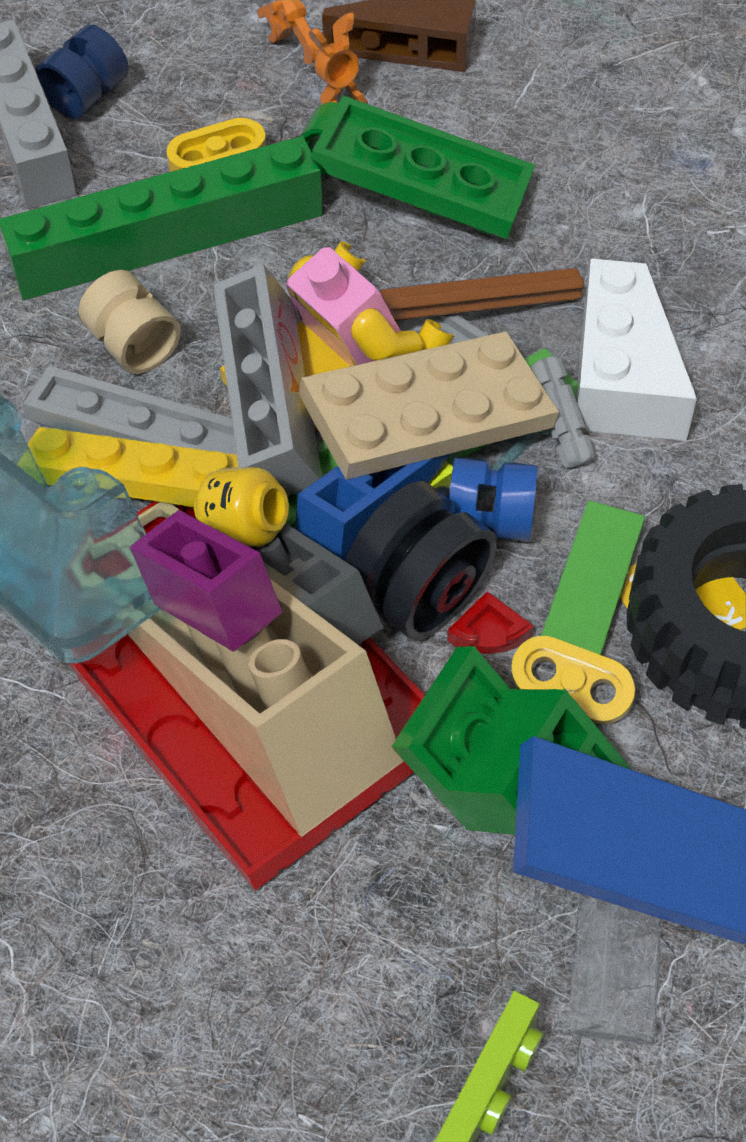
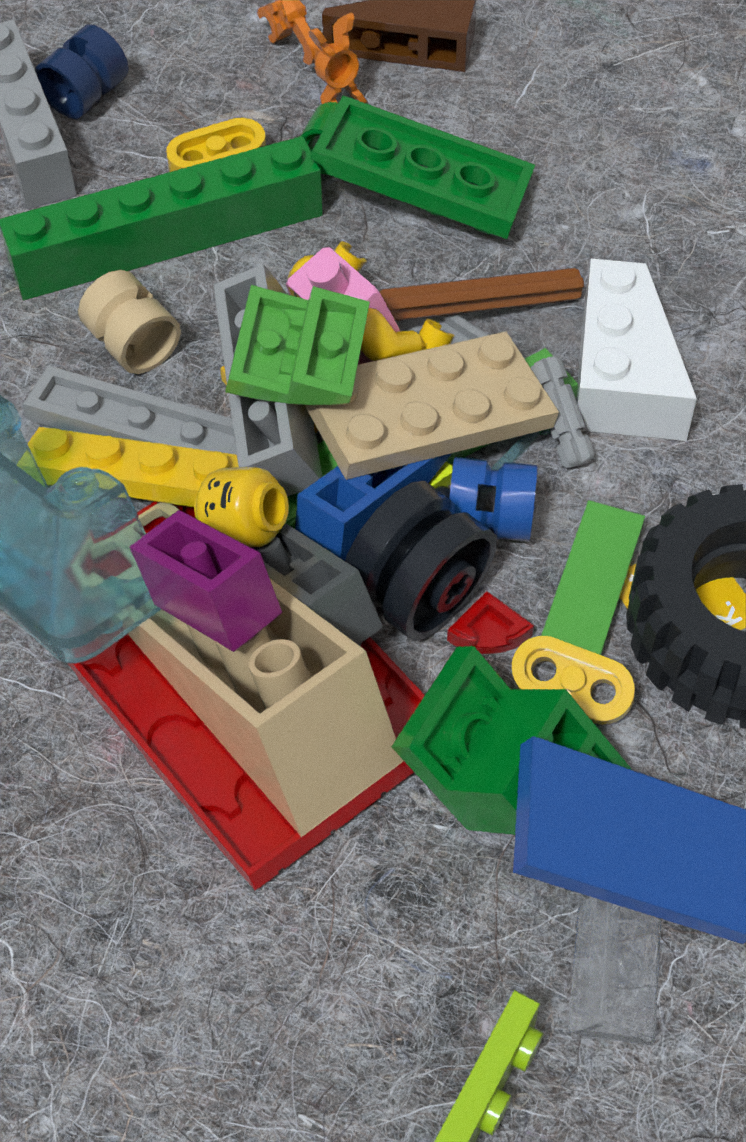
none -> bright green slope [225,285,370,405]

